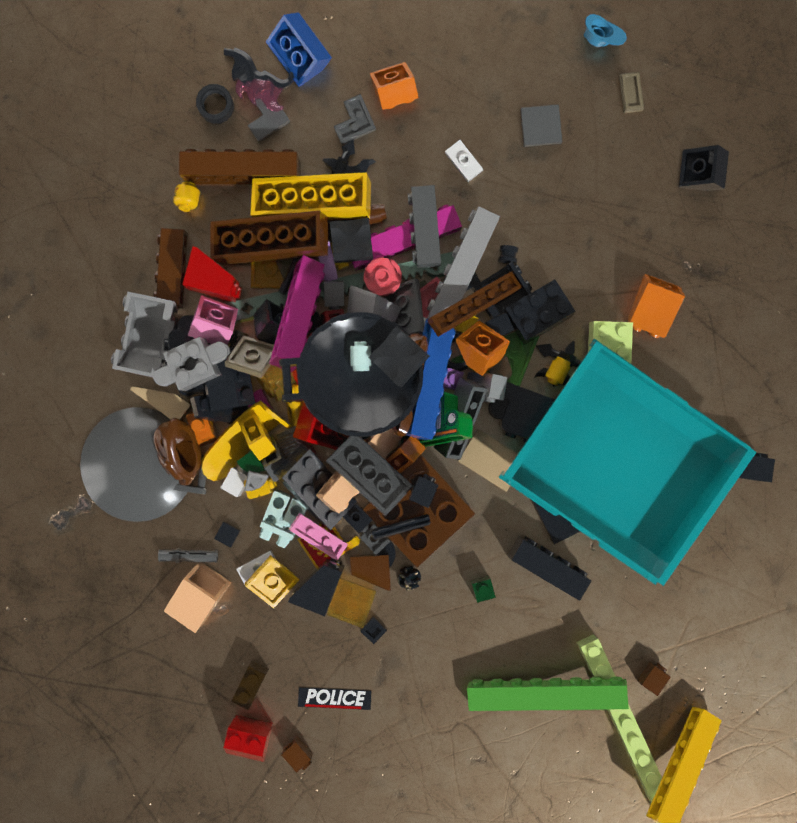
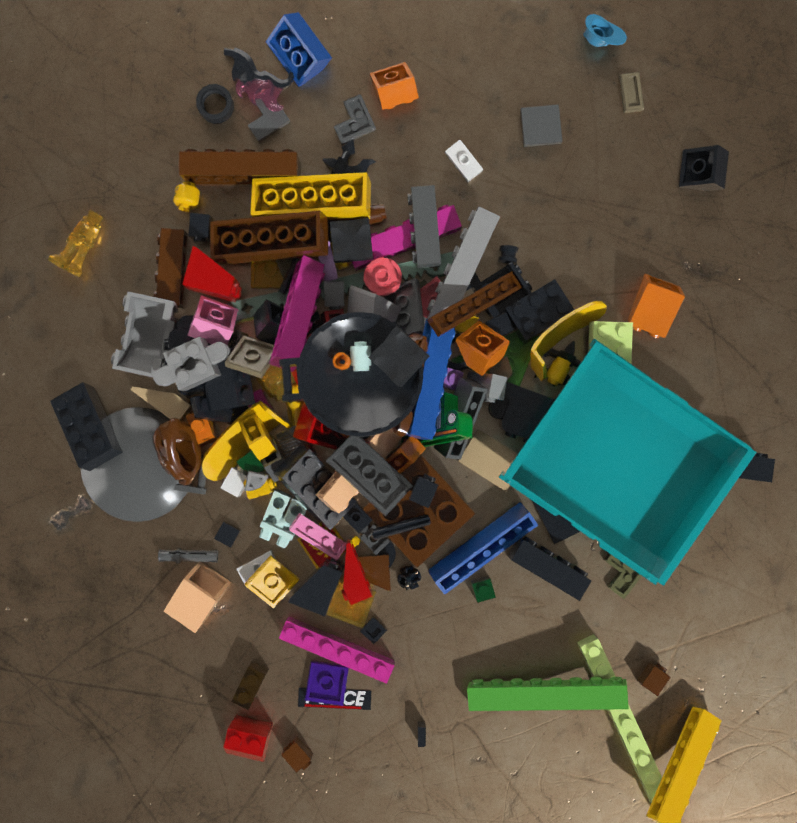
none -> clear yellow piece [47,210,103,278]
none -> black brick [50,382,123,471]
none -> black brick [188,213,213,244]
none -> dark pink brick [279,616,395,684]
none -> dark purple tile [305,660,349,706]
none -> orange hinge [333,352,351,370]
none -> red slope [341,539,373,605]
none -> black tile [418,722,426,747]
none -> blue brick [428,502,538,595]
none -> yellow piece [531,301,607,381]
none -> olive tile [604,553,642,599]

